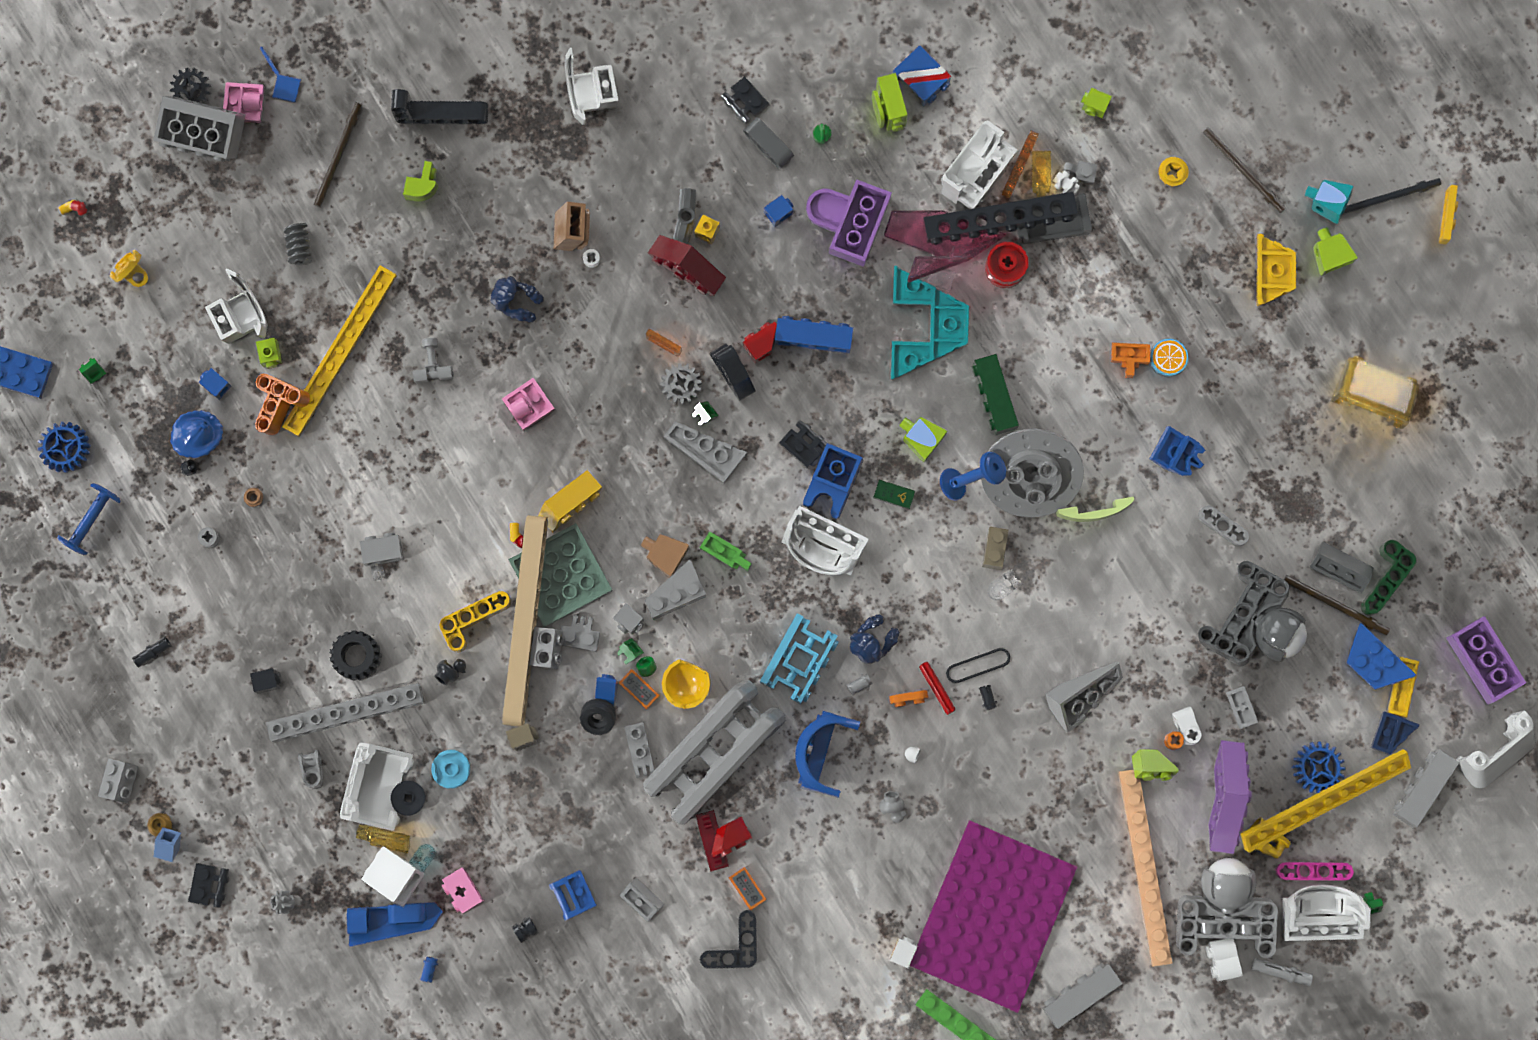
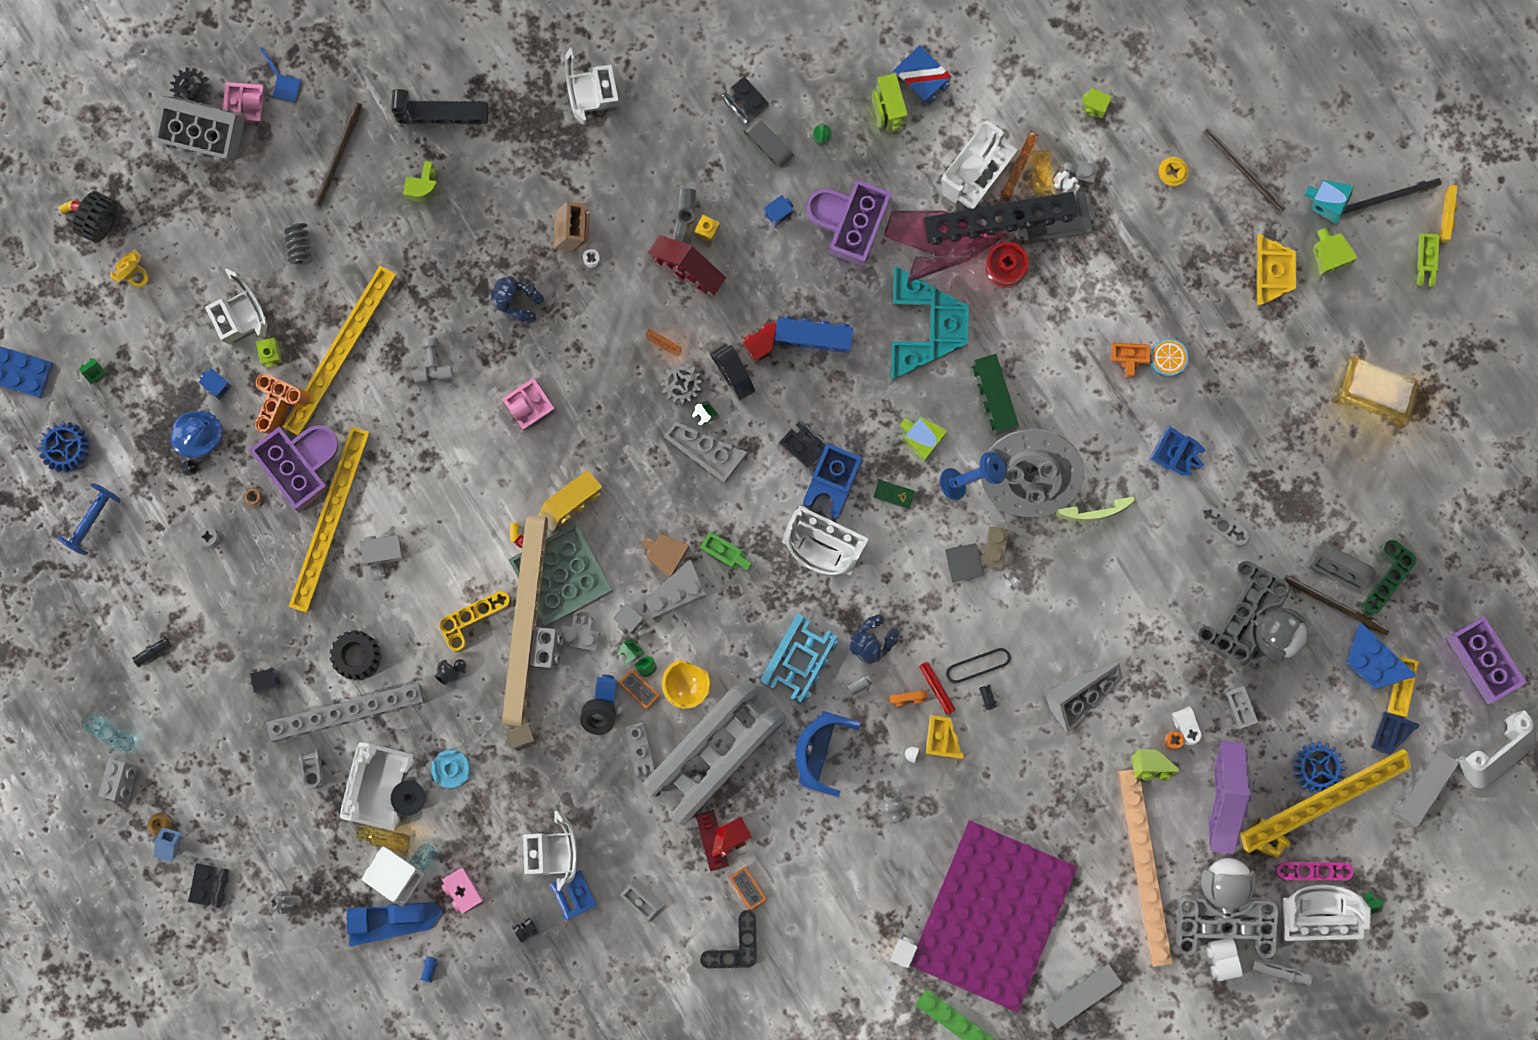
none -> black tyre [73,191,118,243]
none -> clear light blue beam [81,715,134,752]
none -> medium lavender brick [249,425,338,513]
none -> yellow plate [288,426,370,613]
none -> white piece [523,811,577,891]
none -> yellow wing [925,715,964,759]
none -> dark grey piece [945,543,983,582]
none -> lime hinge [1417,233,1440,287]

